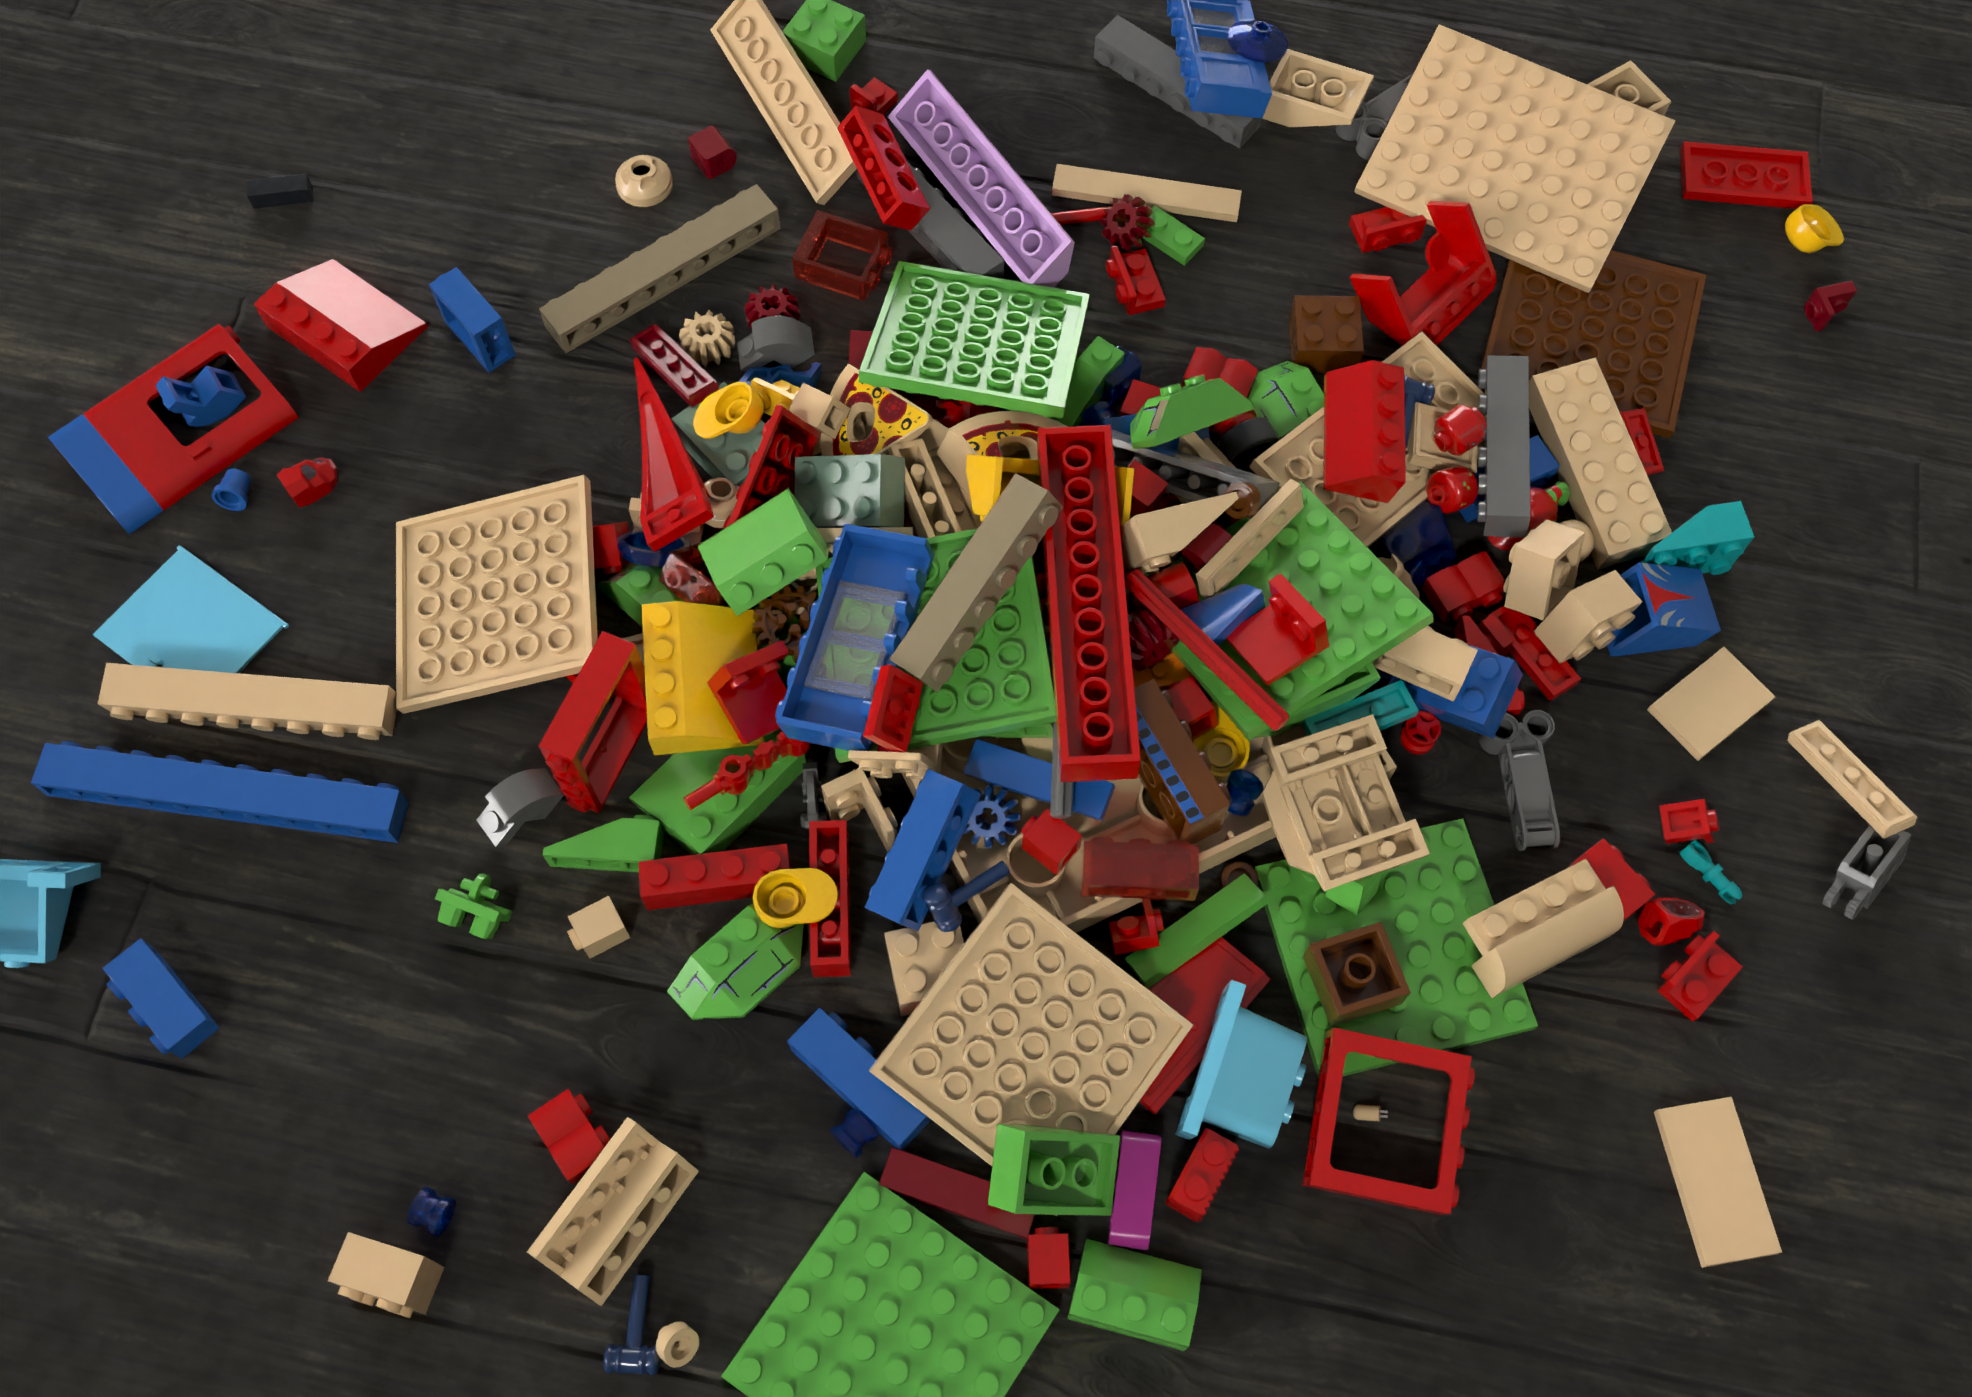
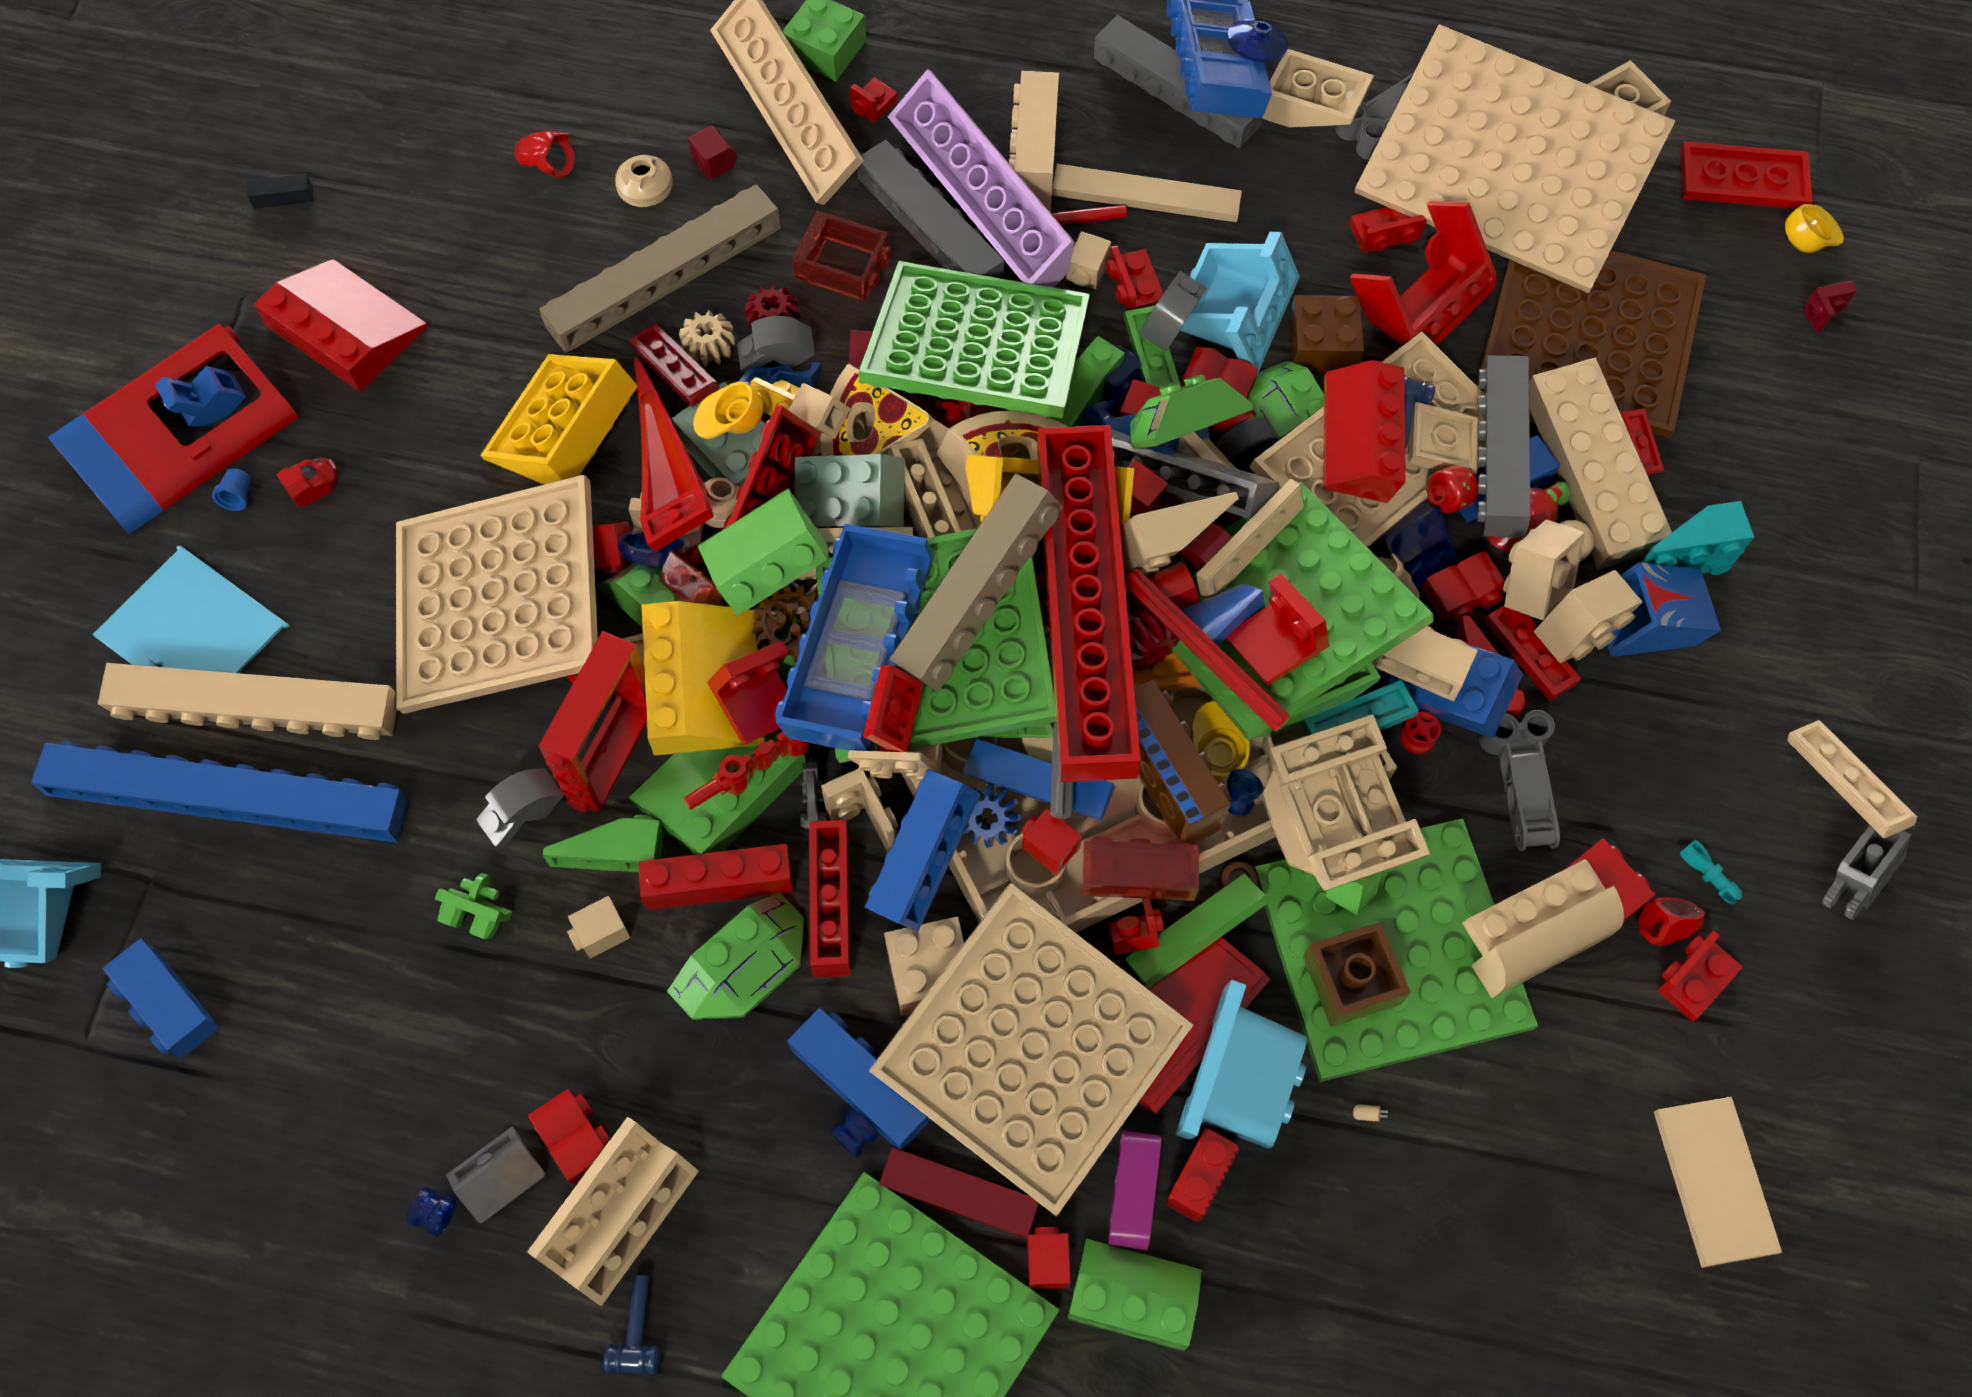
tan brick [328,1232,444,1318] -> none
blue window [429,267,516,373] -> none
tan tile [656,1322,699,1368] -> none
yellow cap [753,868,838,928] -> none
red brick [837,105,930,231] -> none
dark blue piece [922,861,1010,932] -> none
bright green slope [988,1124,1120,1216] -> none
dark red gear [1099,194,1155,251] -> none
bright green plate [1143,206,1205,266] -> none
red brick [1166,676,1219,741] -> none
reddish brown tile [1224,482,1261,519] -> none
red piece [1302,1028,1475,1215] -> none
red head [1433,405,1487,456] -> none
red plate [1479,614,1515,656] -> none
tan tile [1647,647,1775,761] -> none
red bracket [1659,799,1719,844] -> none
none -> flat silver panel [446,1126,545,1223]
none -> yellow slope [480,354,637,485]
none -> red piece [514,131,575,178]
none -> tan brick [1009,71,1059,212]
none -> tan brick [1066,231,1111,290]
none -> bright green plate [1124,306,1181,388]
none -> dark grey brick [1139,271,1207,351]
none -> medium azure windscreen [1180,232,1300,376]

